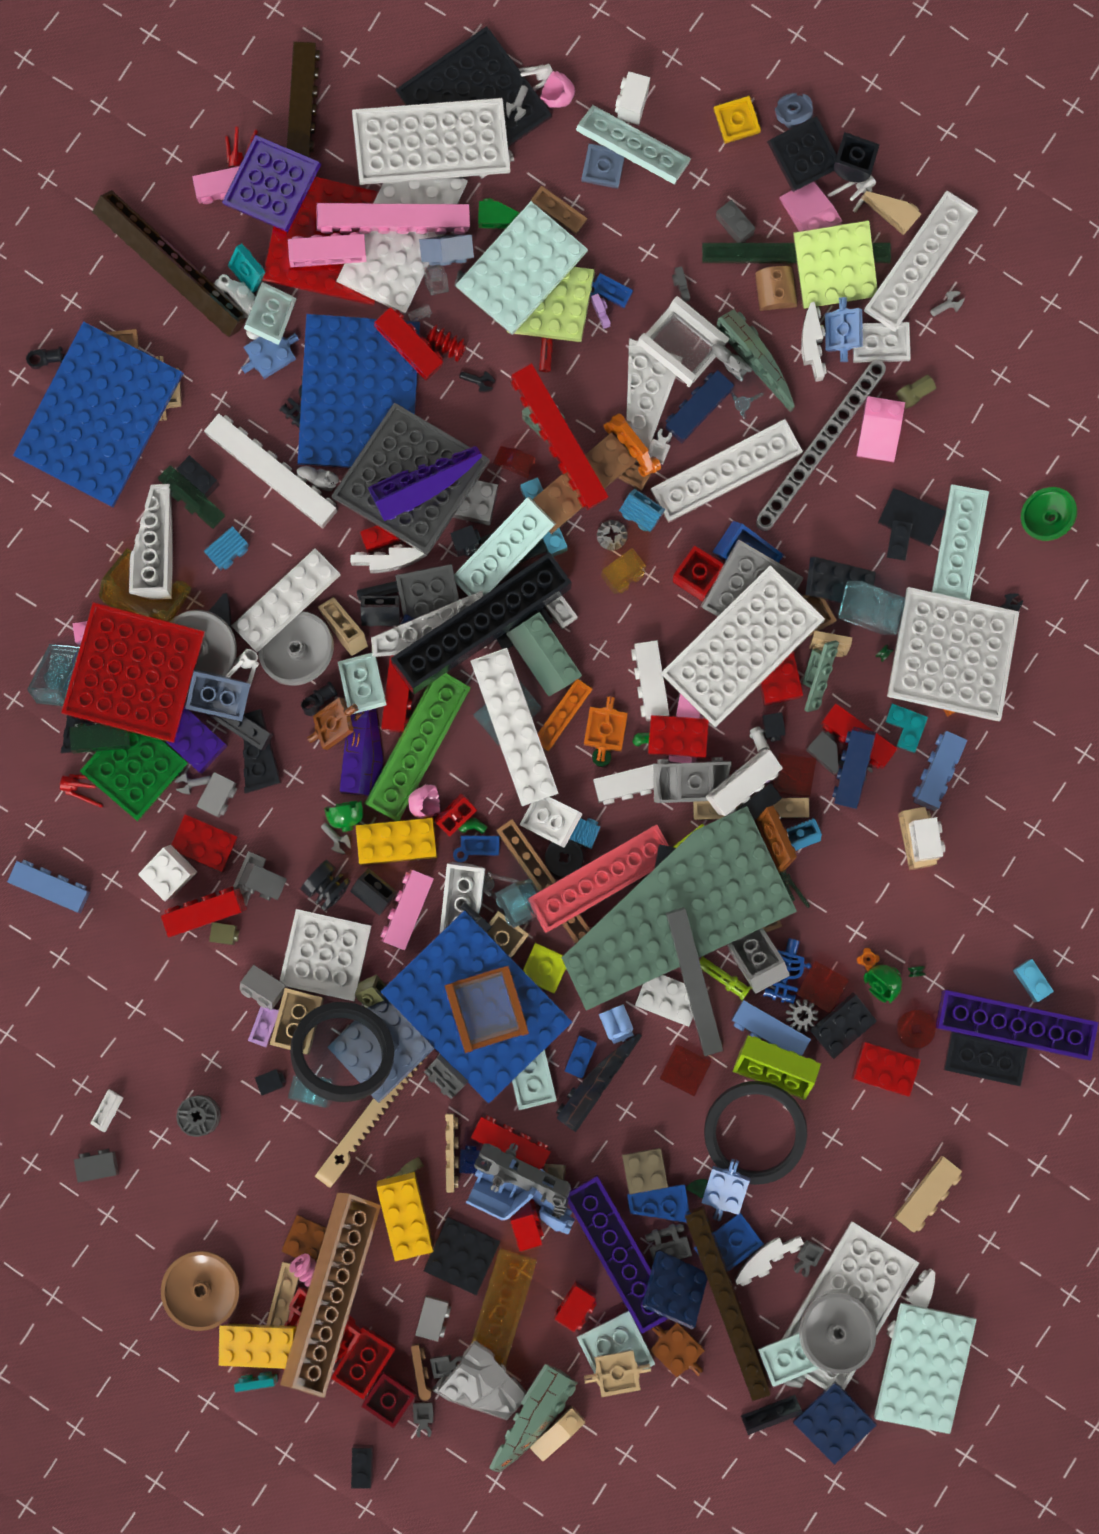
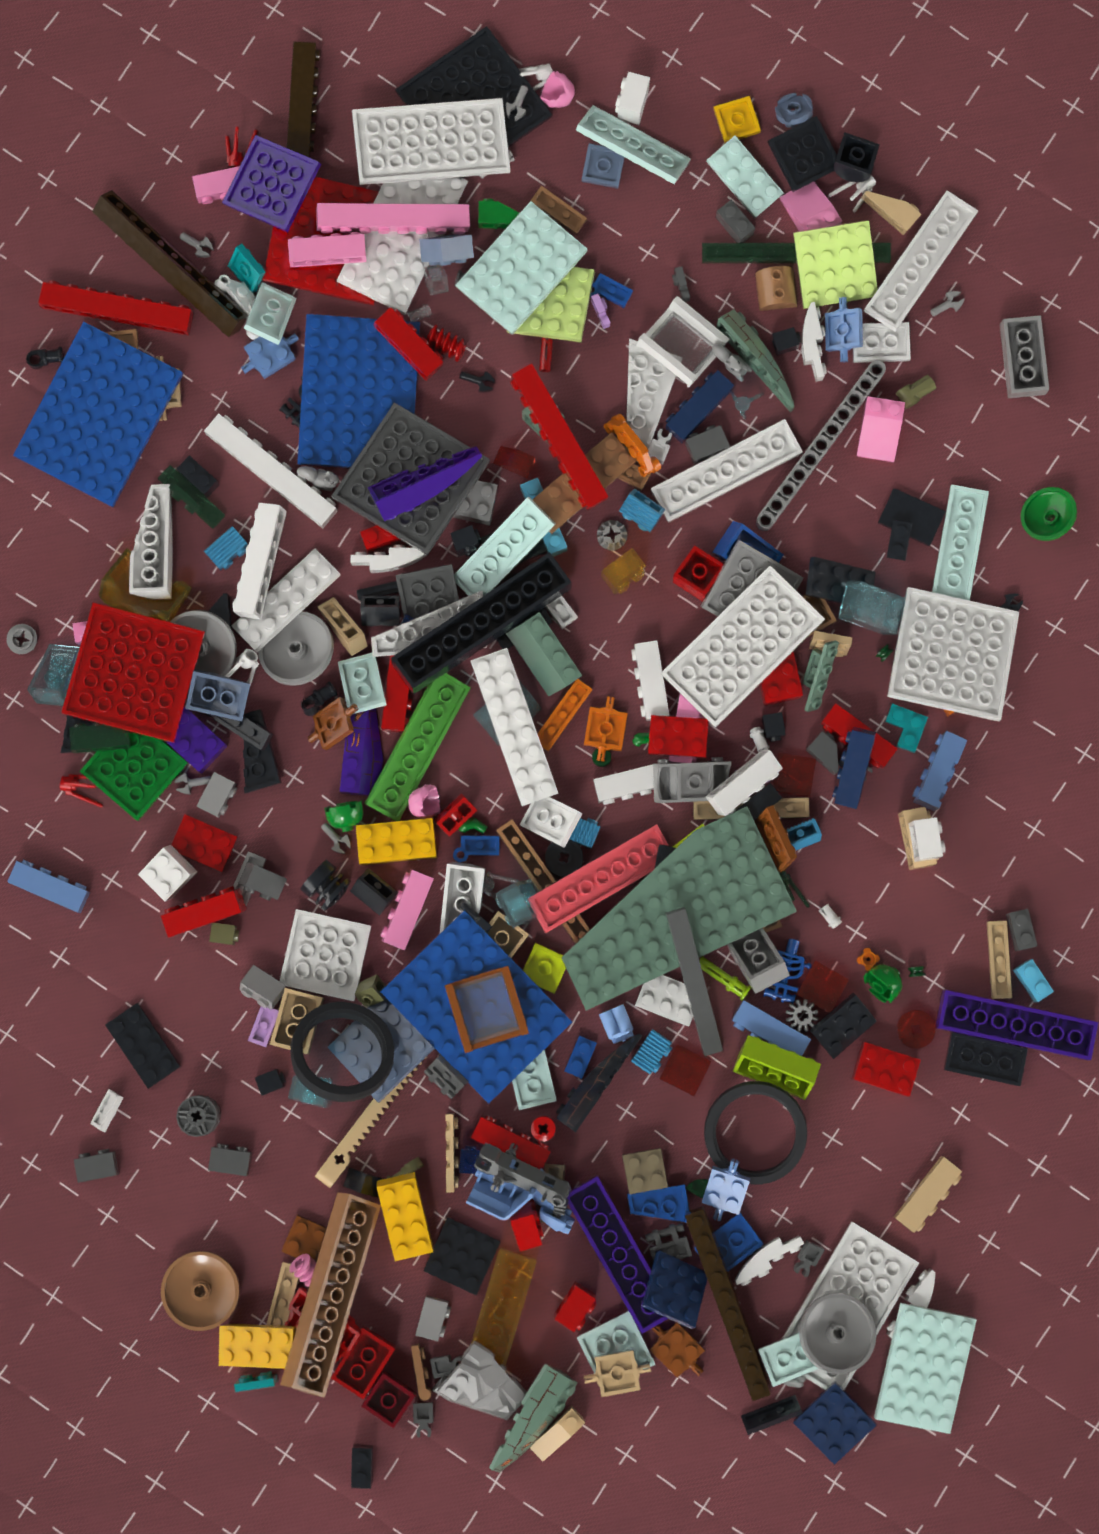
none -> light grey gear [7,624,37,654]
none -> red brick [38,280,194,336]
none -> black plate [105,1003,181,1089]
none -> light grey bar [180,232,214,258]
none -> dark grey brick [208,1143,252,1176]
none -> white brick [233,503,287,620]
none -> black slope [343,1167,384,1198]
none -> red piece [531,1116,556,1141]
none -> dark azure brick [631,1029,672,1074]
none -> dark grey brick [685,425,730,464]
none -> light aqua plate [706,136,783,219]
none -> black brick [771,327,801,356]
none -> white pin [819,904,842,929]
none -> tan plate [987,921,1012,999]
none -> light grey brick [1000,315,1049,398]
none -> dark grey brick [1006,909,1037,951]

